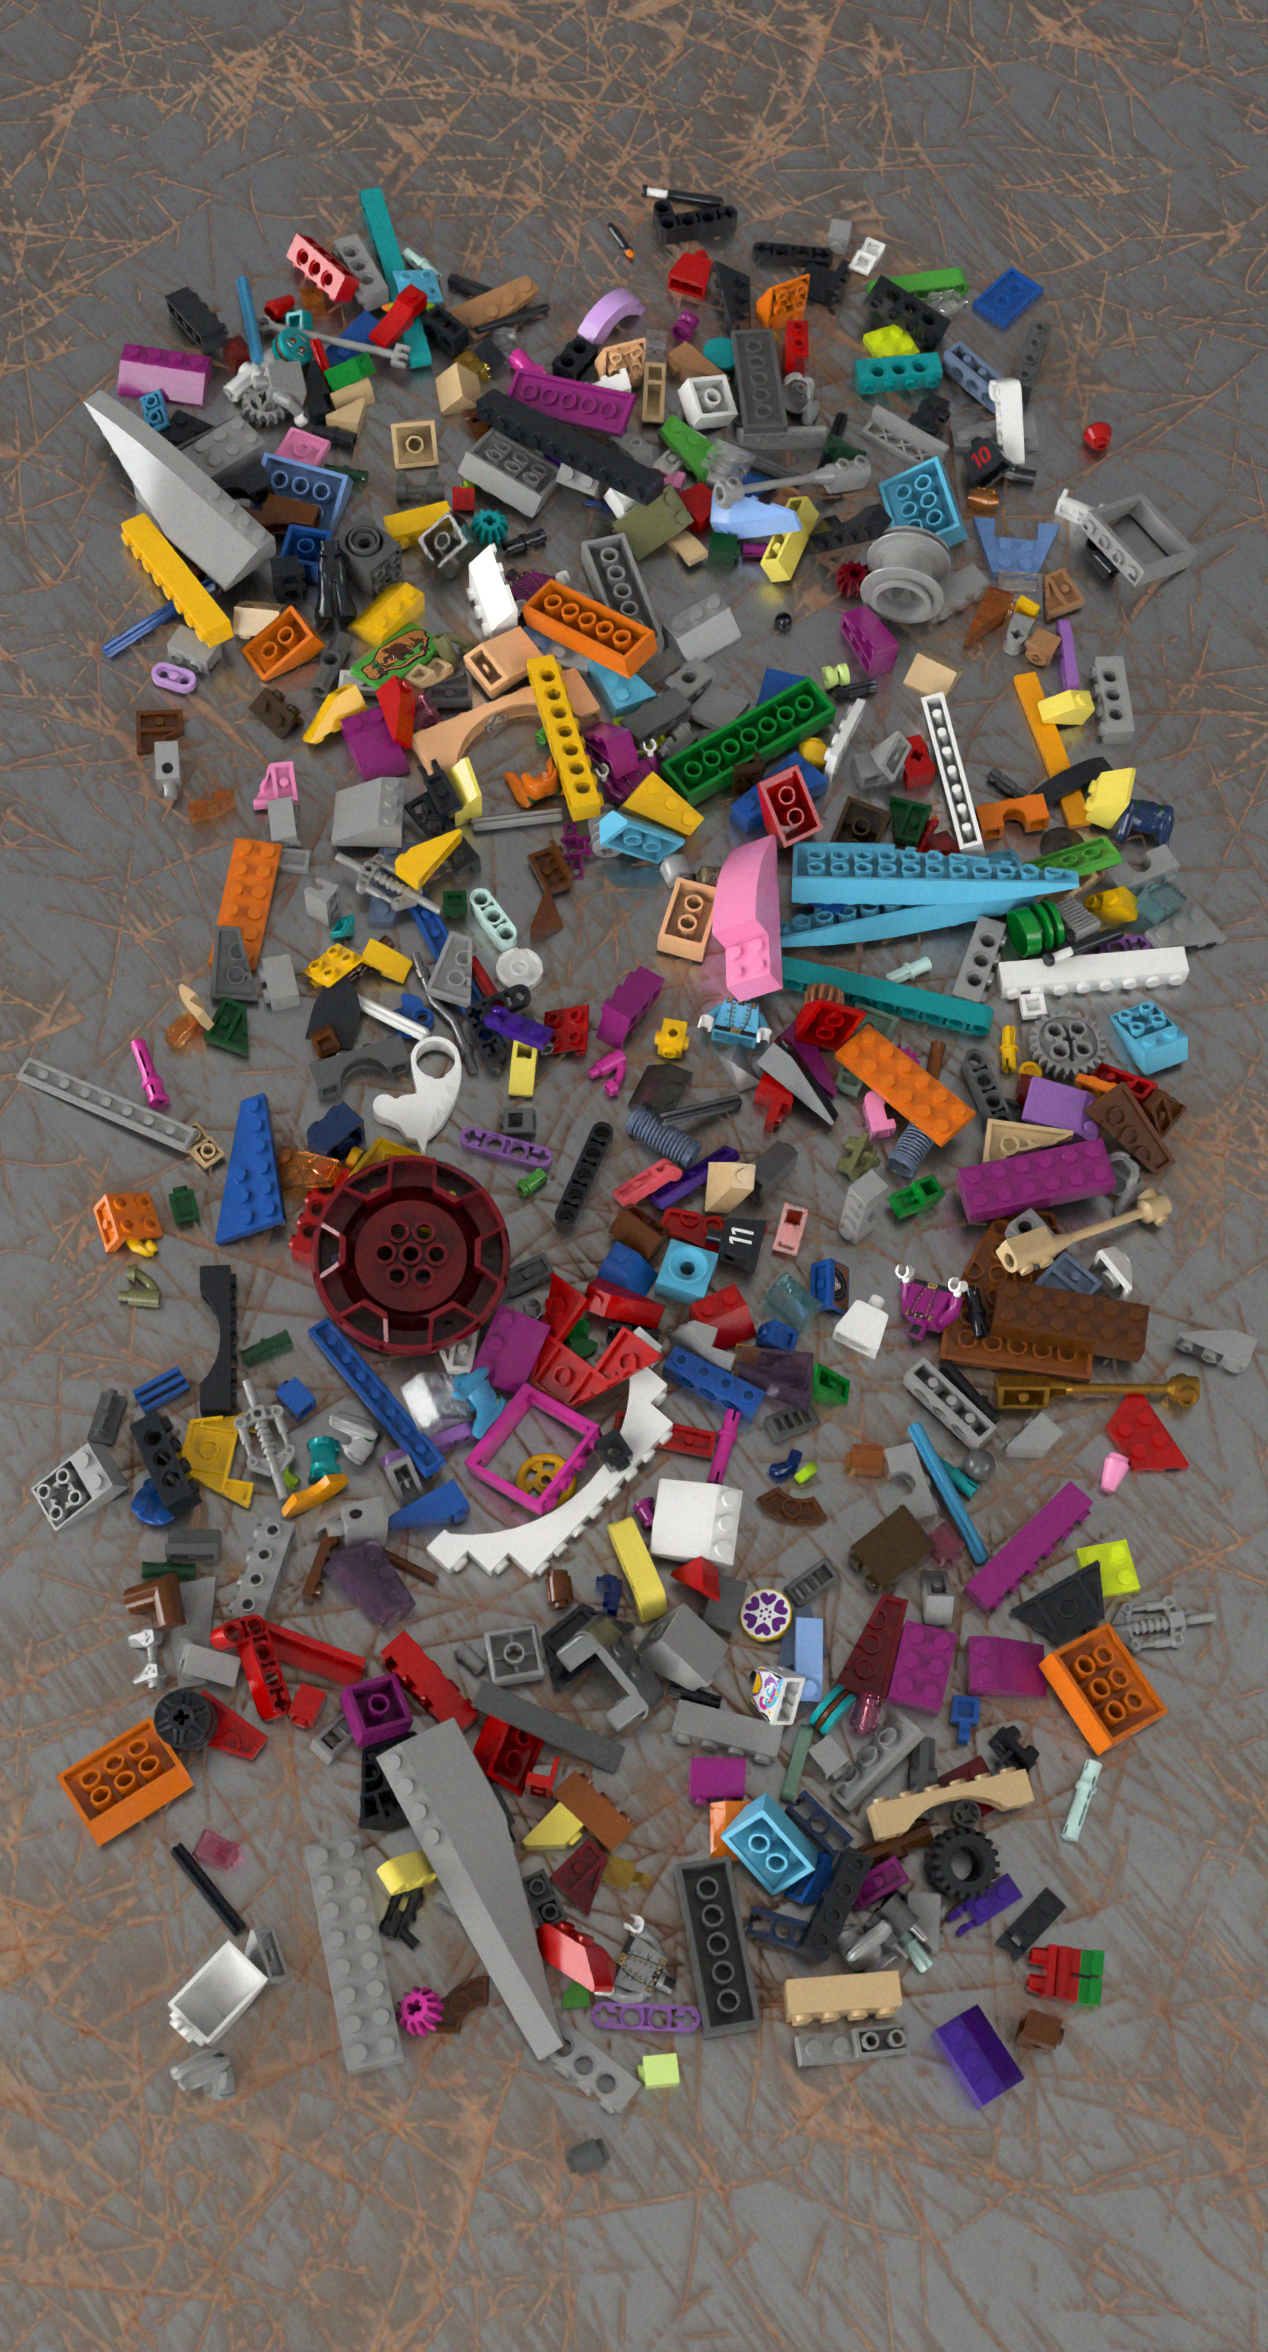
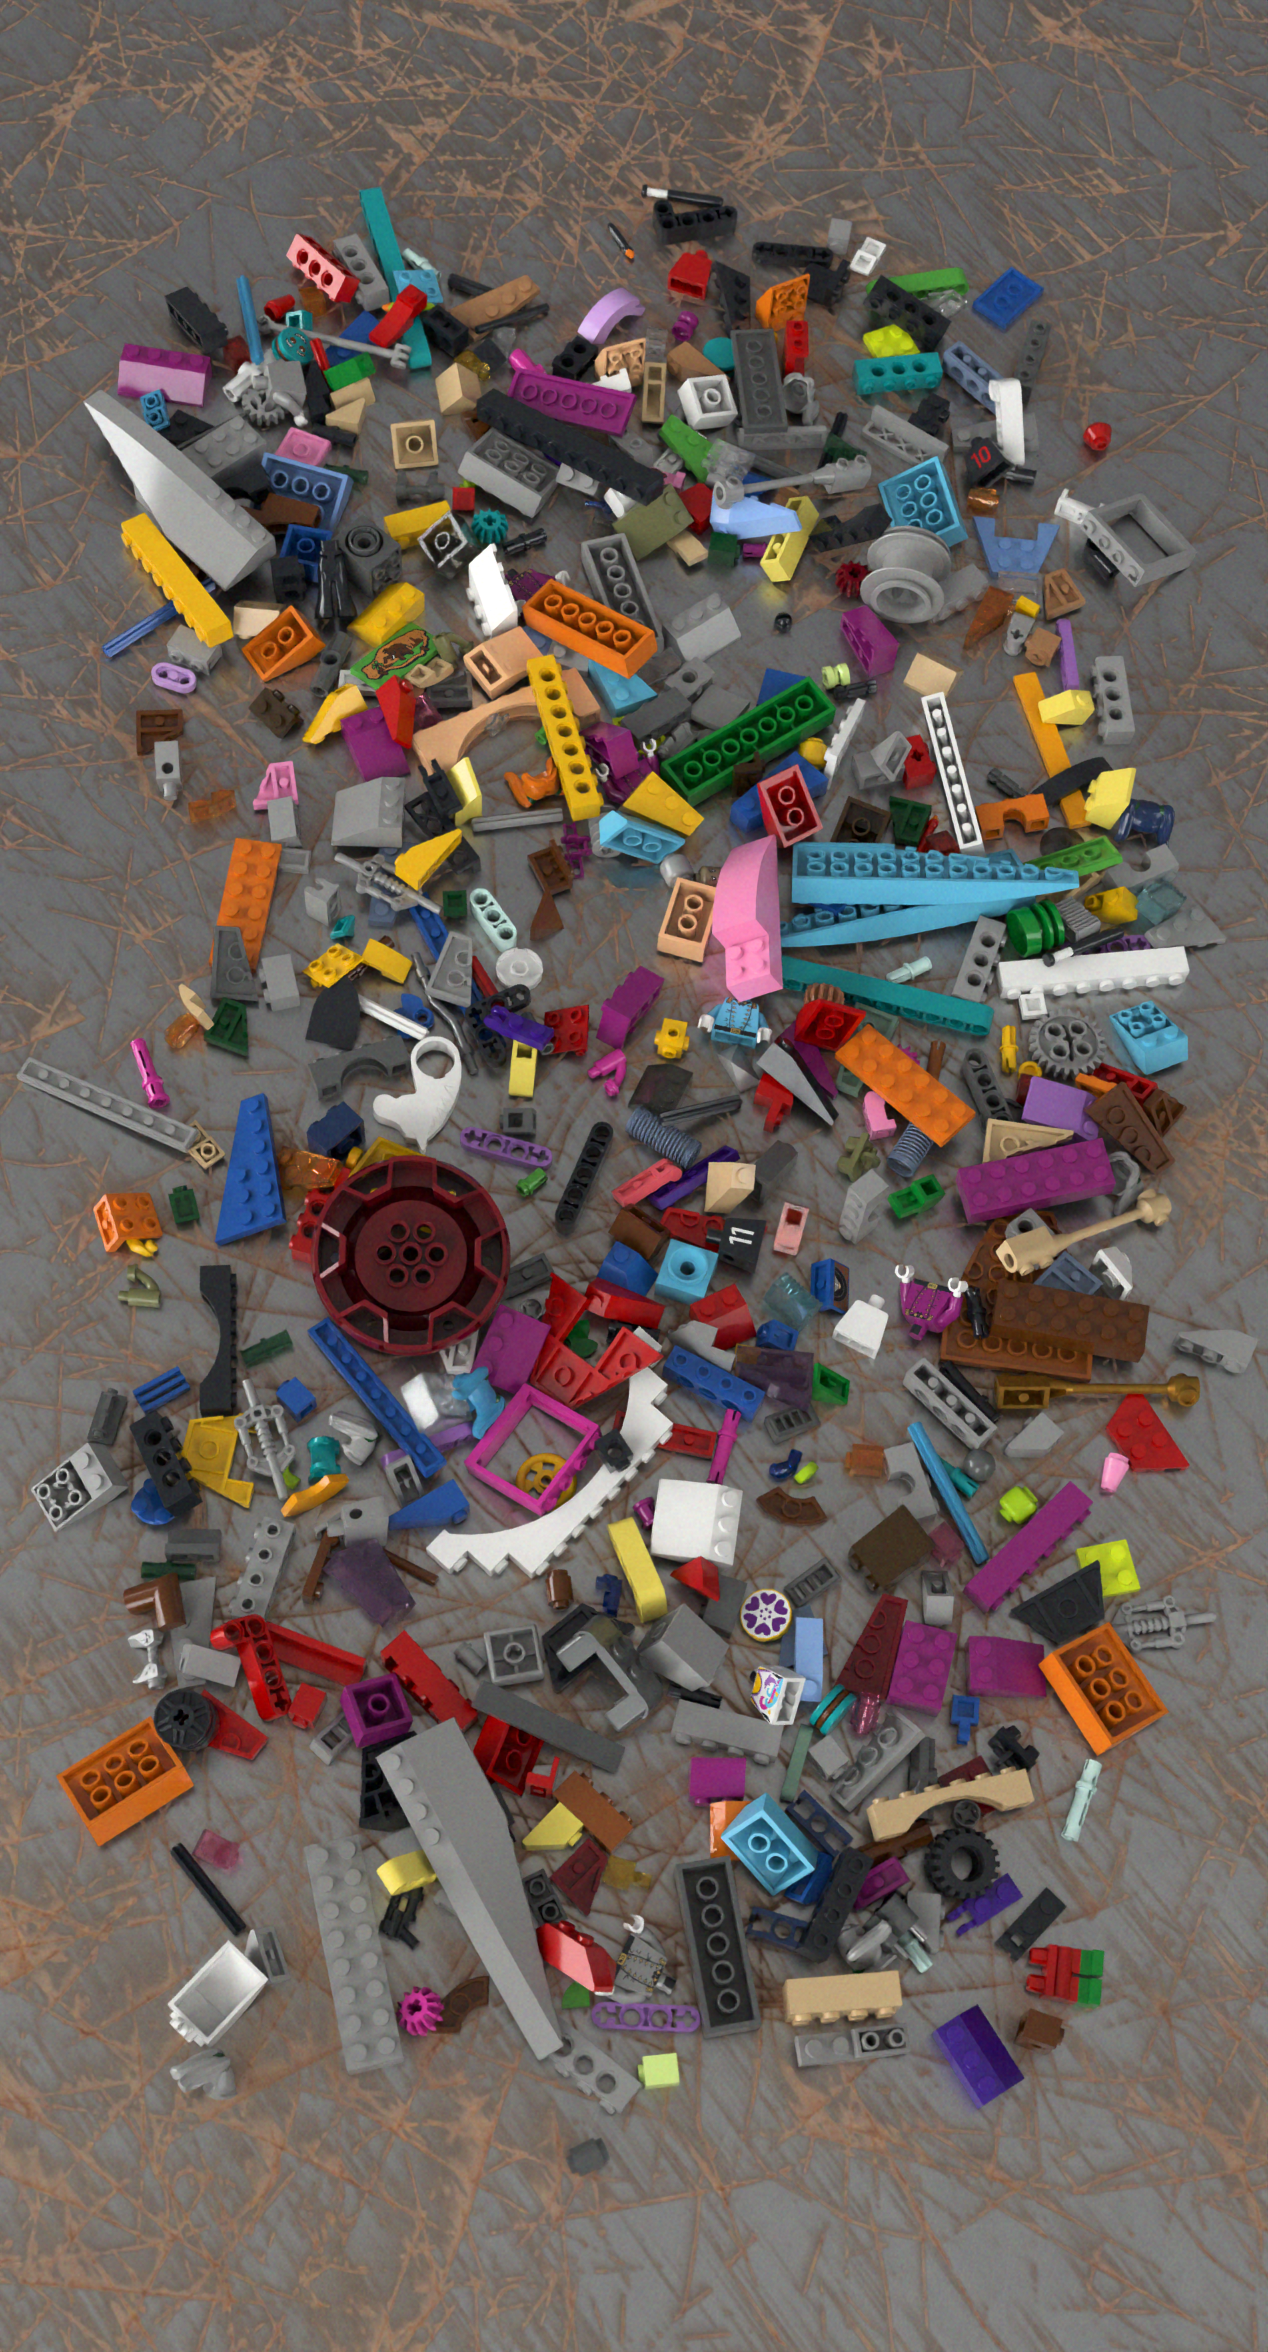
reddish brown slope [309,1024,342,1058] -> none
none -> lime head [999,1486,1038,1524]

